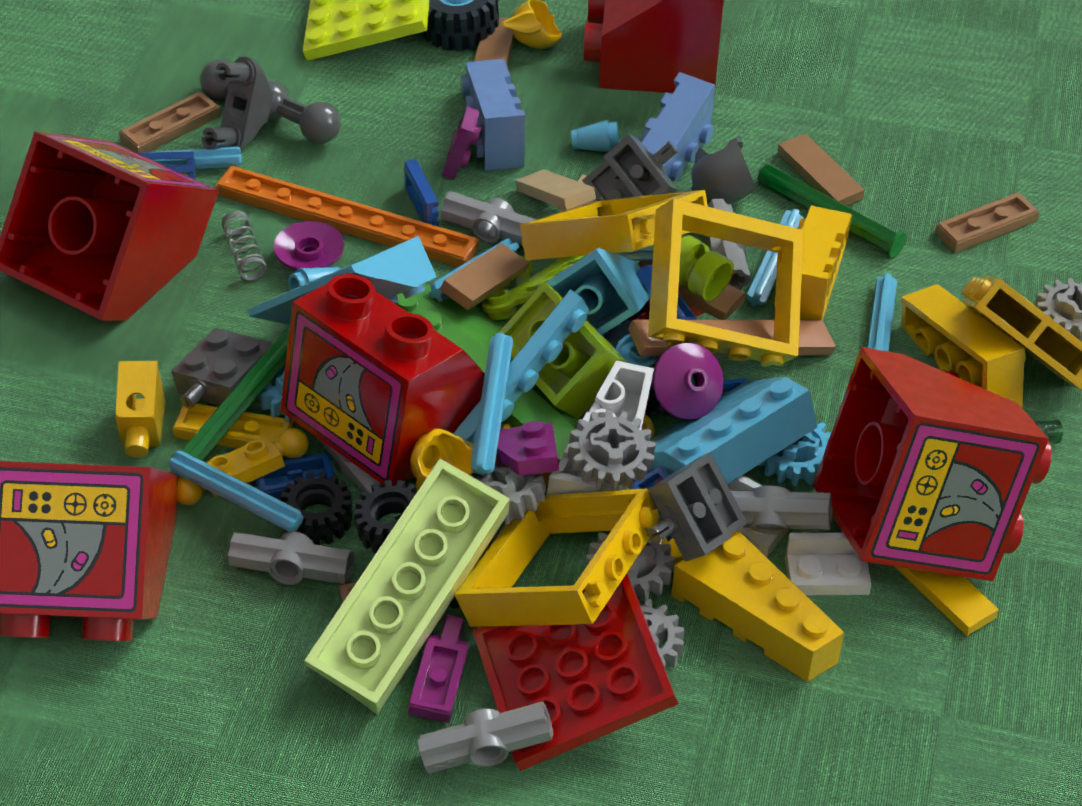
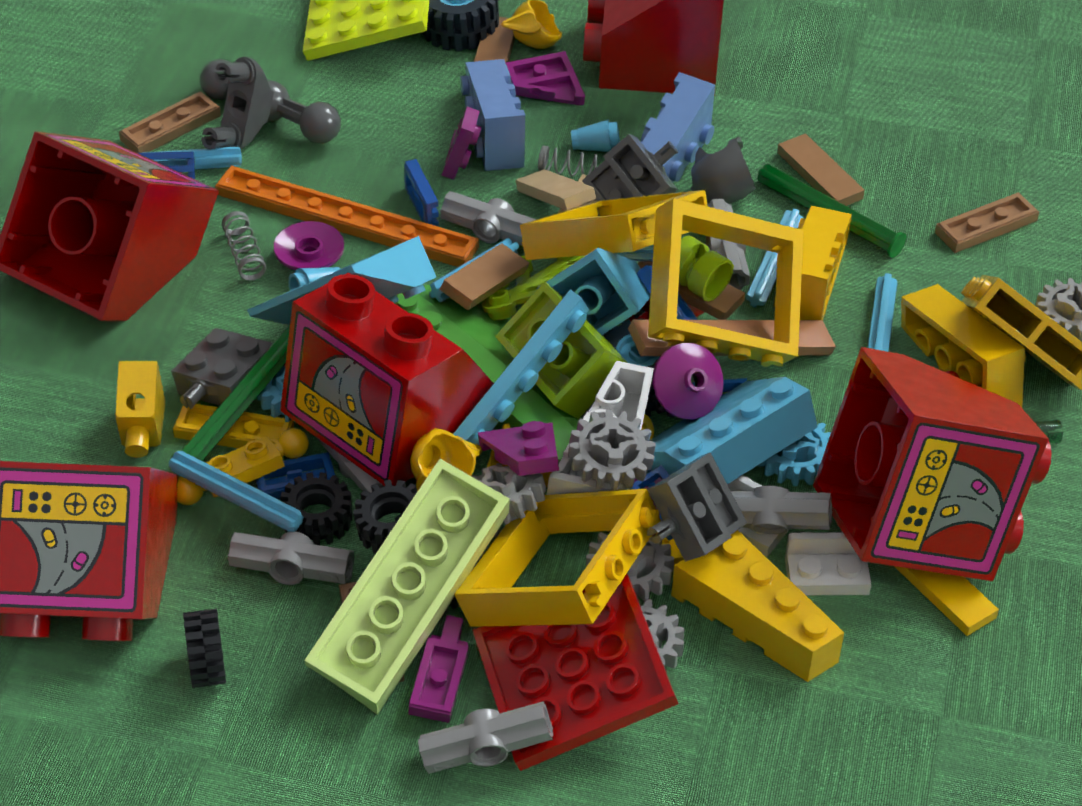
medium azure axle [471,333,513,476] -> none
none -> black tyre [183,608,226,688]
none -> magenta wing [506,51,585,106]
none -> light grey piece [538,145,597,177]

